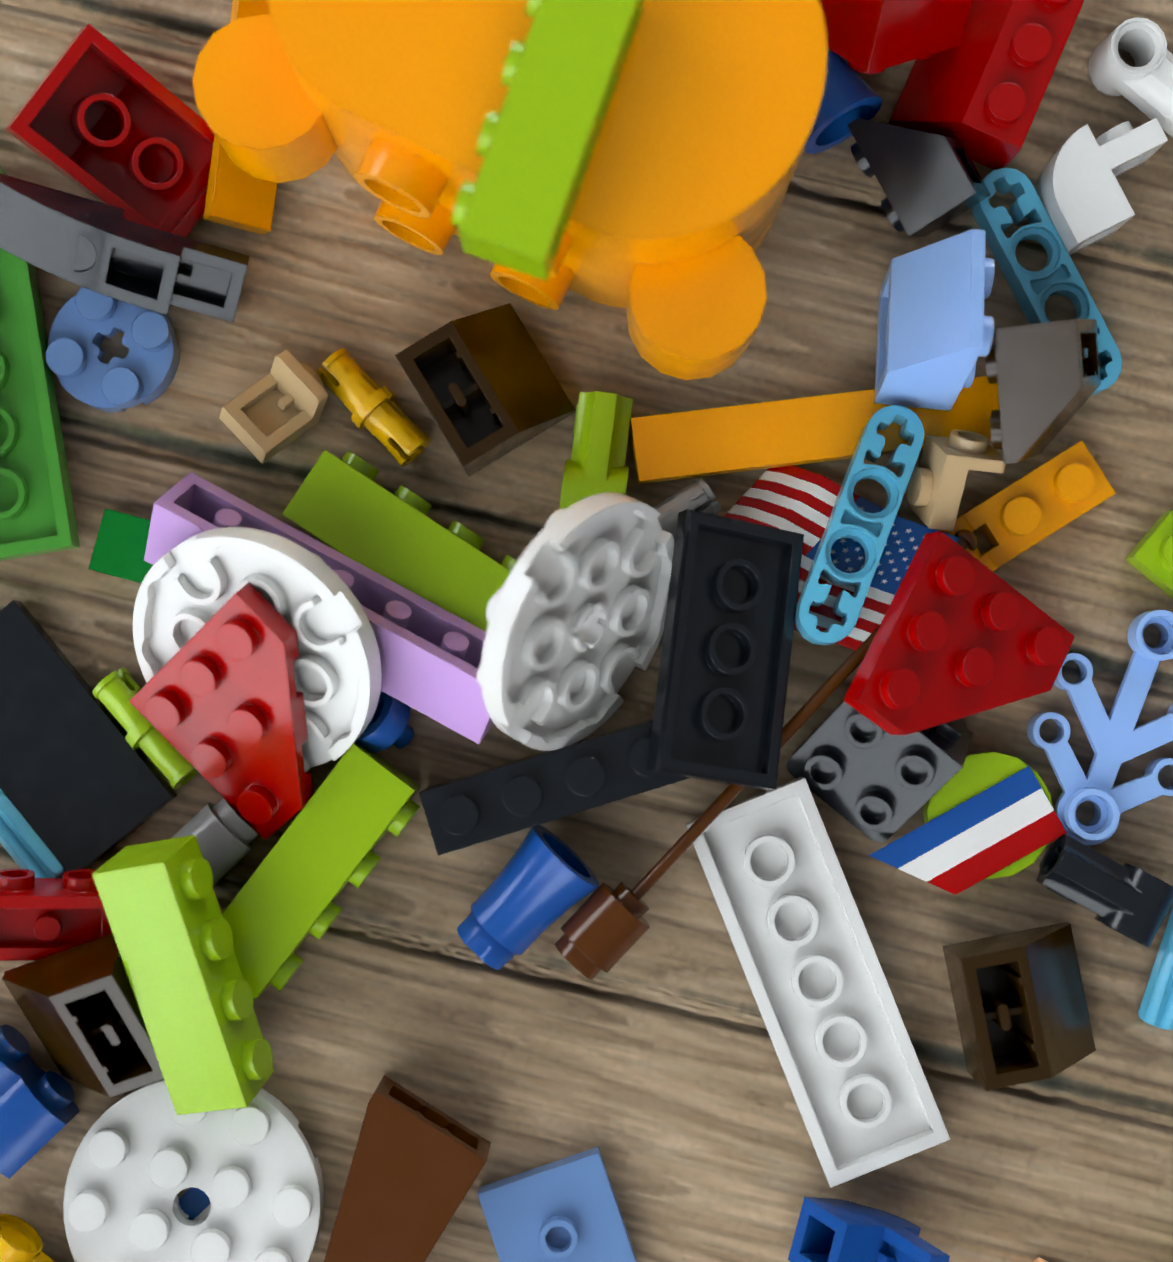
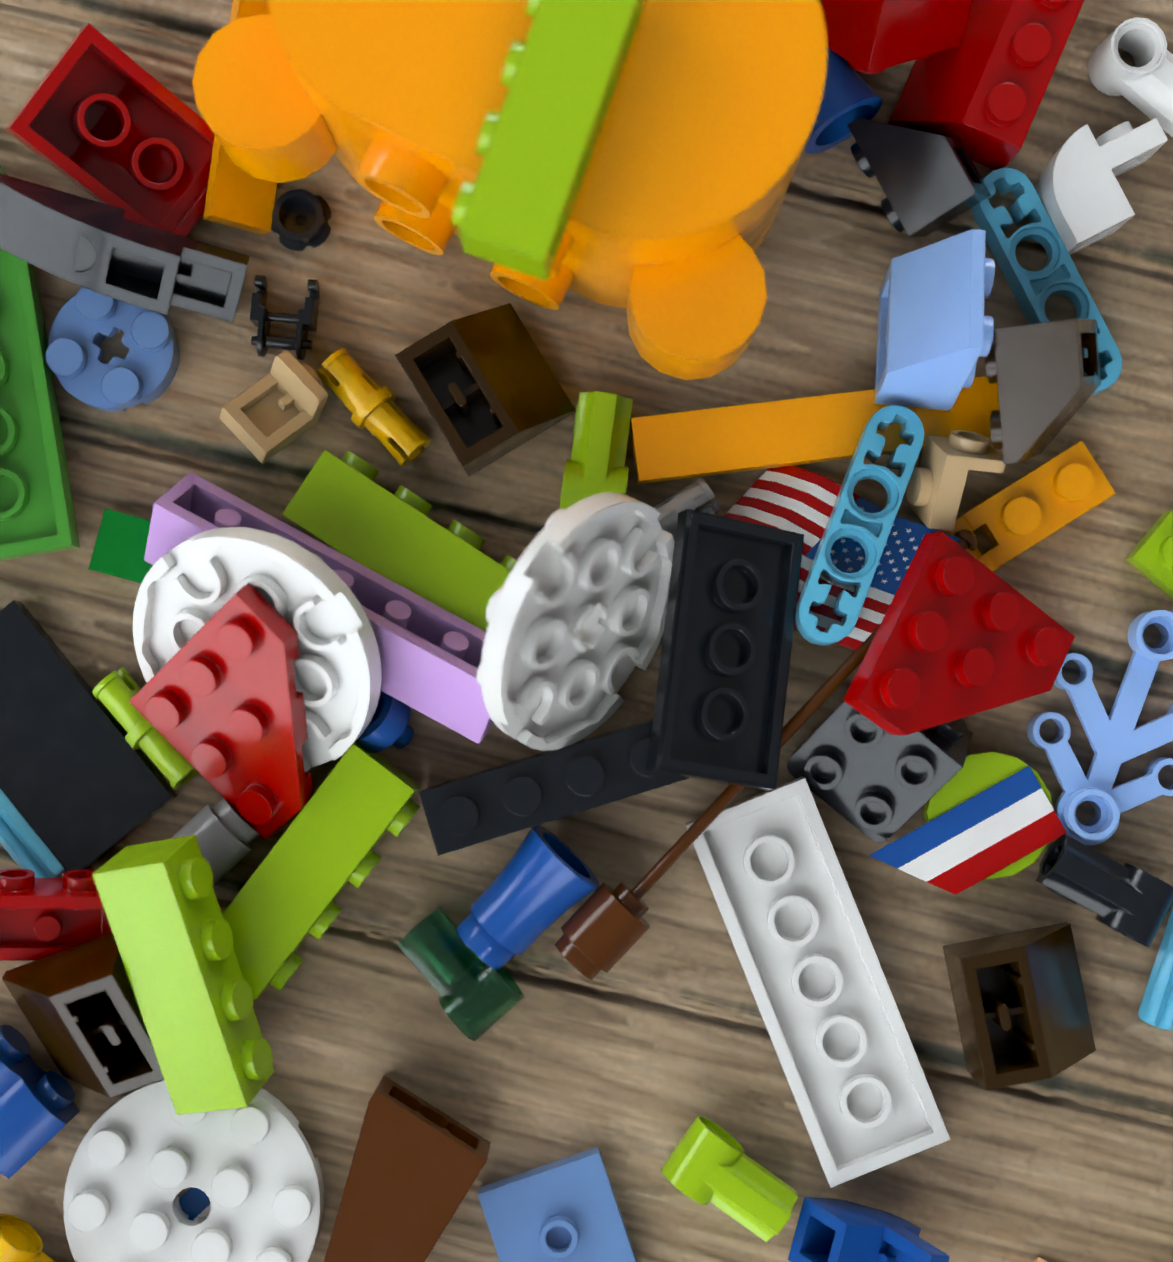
none -> black piece [250,275,320,360]
none -> black plate [271,189,332,251]
none -> clear green piece [396,906,524,1041]
none -> lime piece [660,1115,798,1242]

